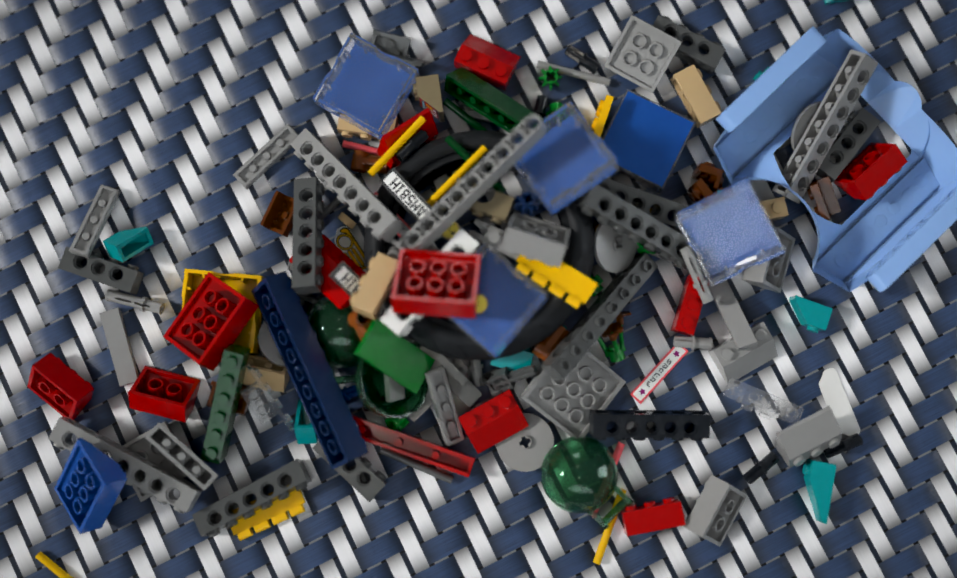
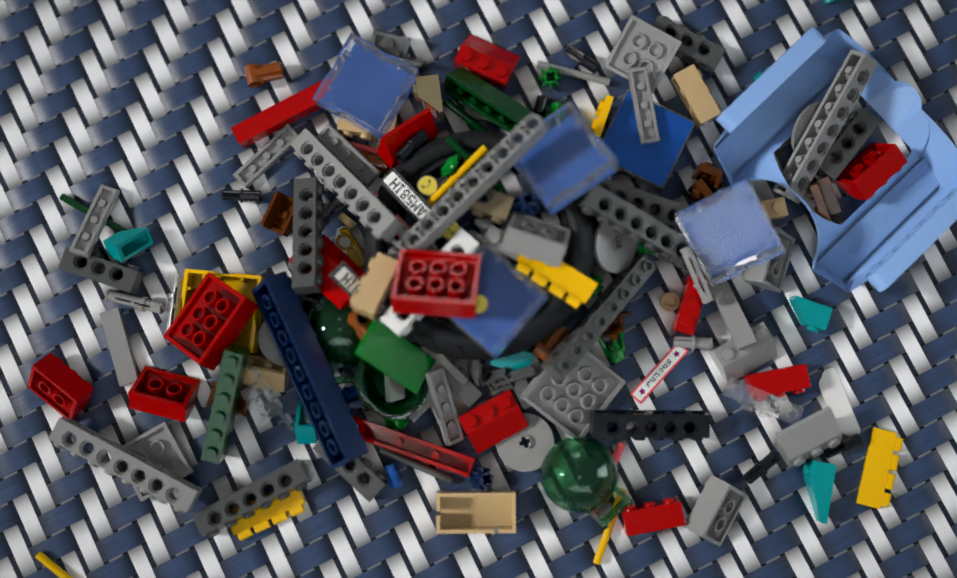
blue slope [54,438,127,534] -> none
light grey brick [145,422,219,491] -> none
yellow bar [367,116,426,177] -> none
none -> dark green bar [60,193,128,232]
none -> light grey pin [165,277,184,333]
none -> black axle [222,188,261,203]
none -> red tile [231,73,337,148]
none -> dark orange piece [244,61,284,88]
none -> light grey tile [316,123,381,187]
none -> blue pin [384,463,404,489]
none -> light yellow tile [417,176,438,196]
none -> tan piece [436,490,516,534]
none -> green plant [441,155,459,177]
none -> dark blue gear [469,466,494,491]
none -> light grey tile [627,66,660,145]
none -> tan tile [659,292,680,312]
none -> red brick [744,364,811,401]
none -> yellow windscreen [856,427,904,509]

